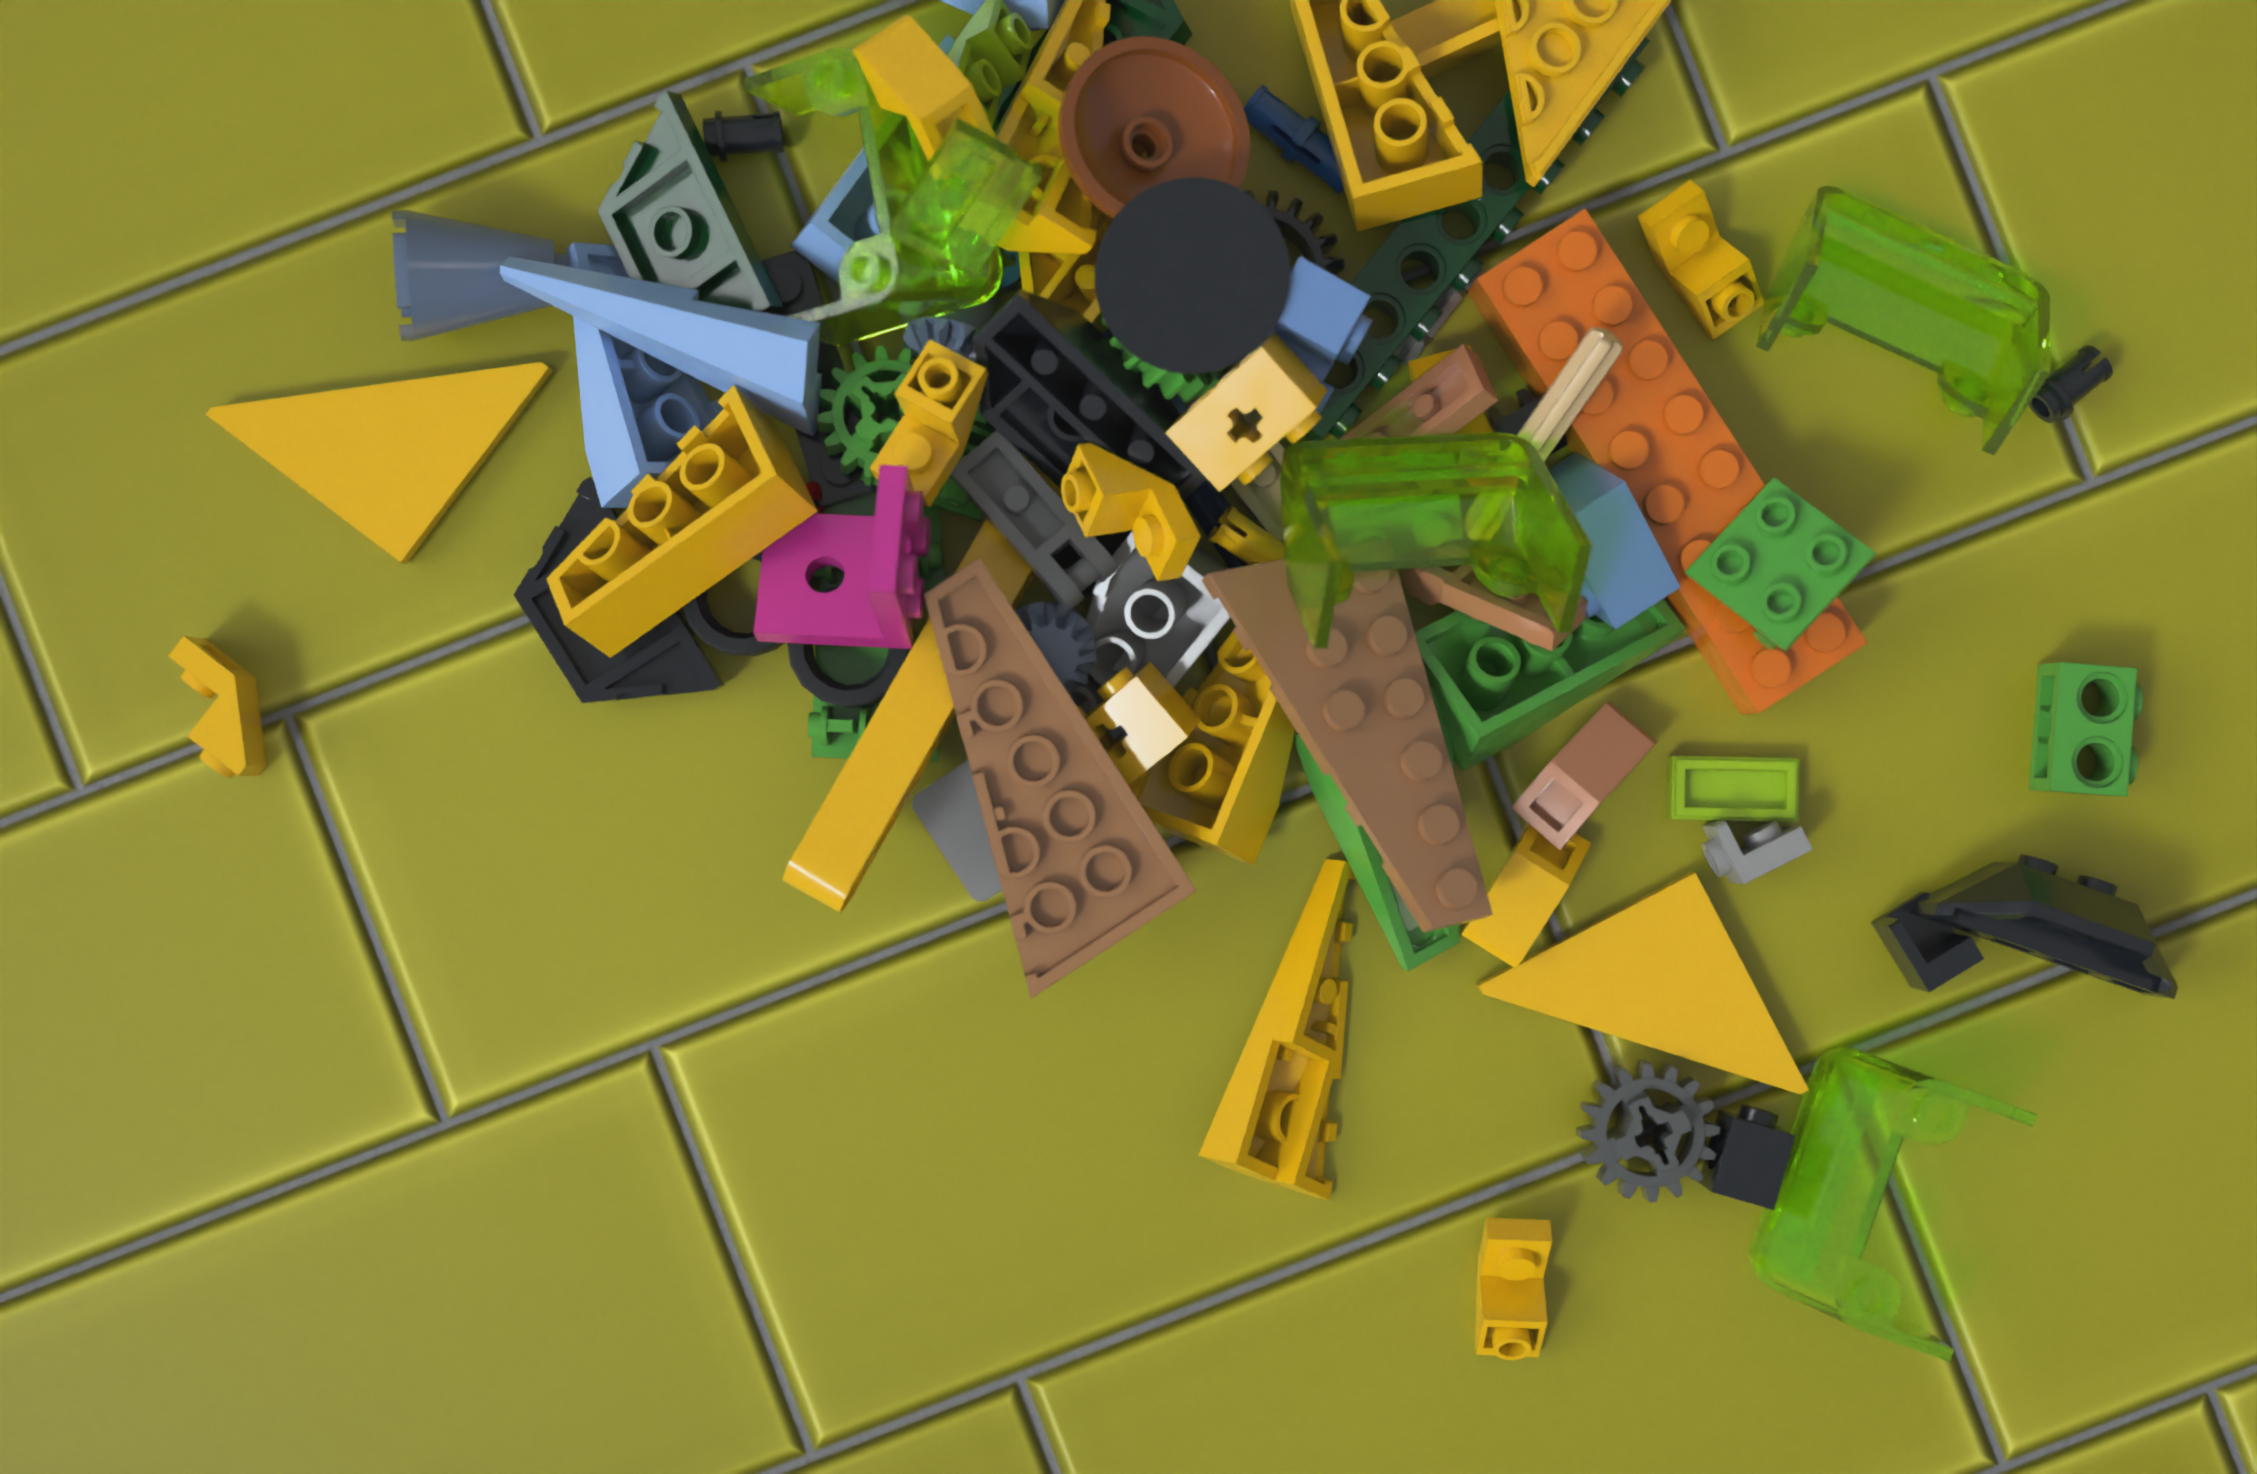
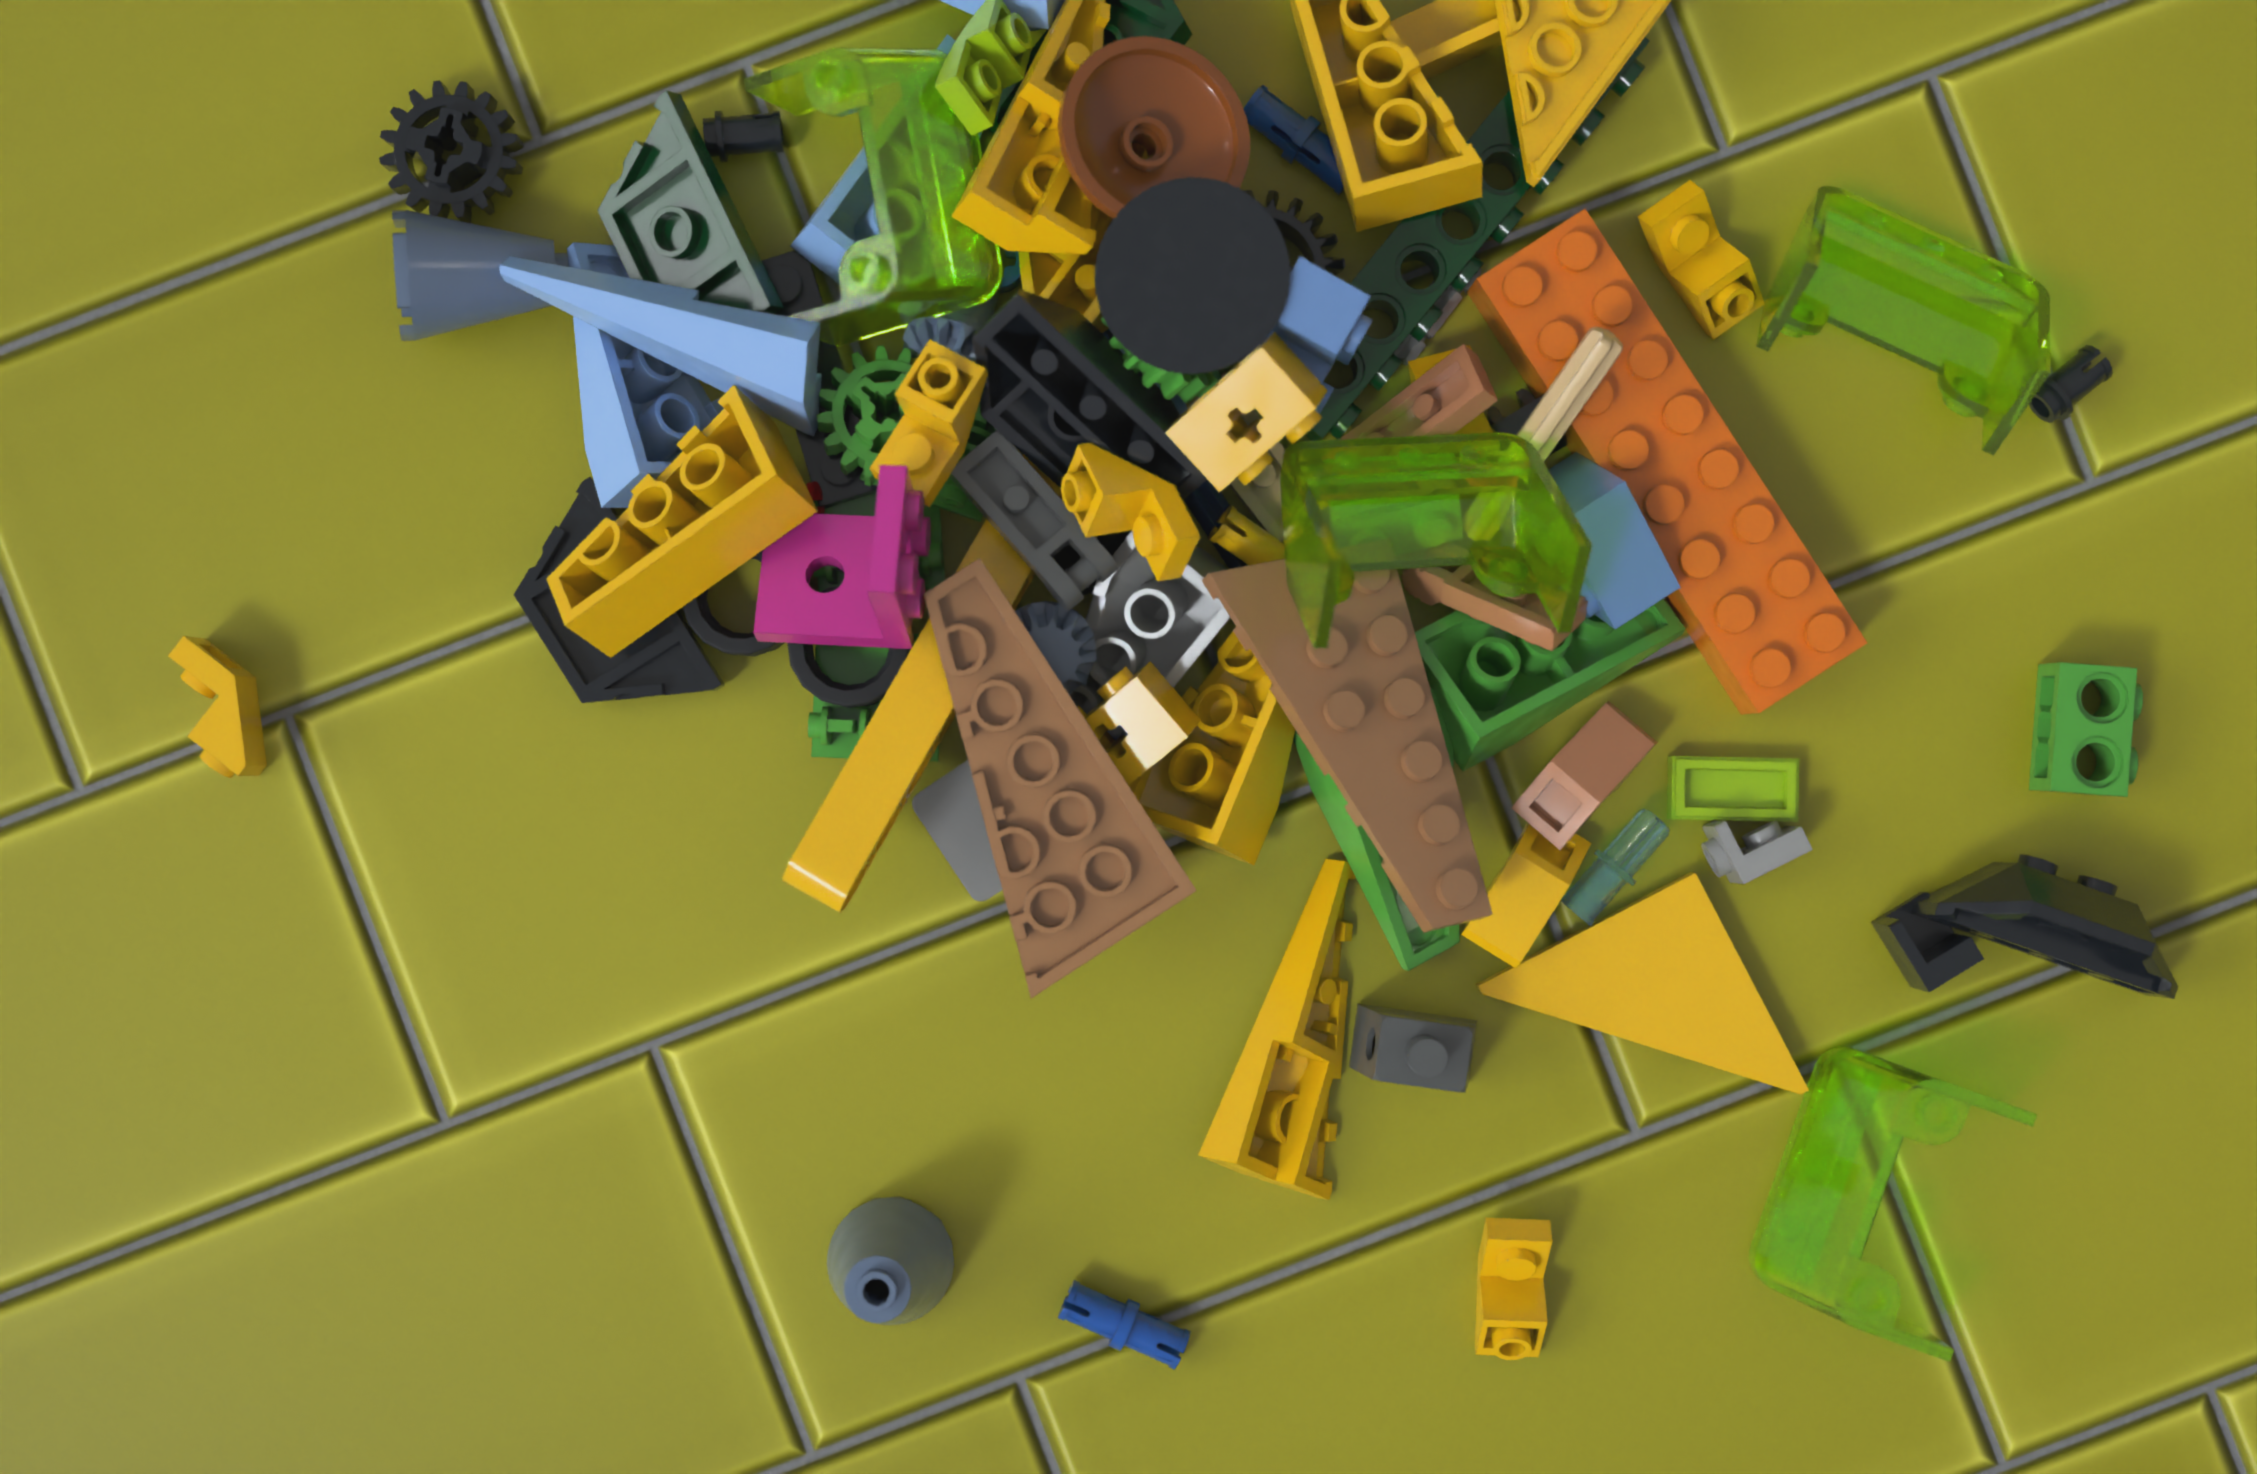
yellow tile [206,362,553,564] -> none
yellow slope [853,15,999,178] -> none
clear neon green plate [889,118,1042,280] -> none
dark grey gear [1576,1060,1720,1202] -> none
bright green hinge [1685,477,1876,652] -> none
black brick [1699,1104,1795,1210] -> none
none -> black gear [379,80,524,223]
none -> cone [827,1196,954,1325]
none -> blue pin [1058,1280,1191,1370]
none -> dark grey torso [1349,1004,1477,1092]
none -> clear light blue axle [1561,809,1670,926]

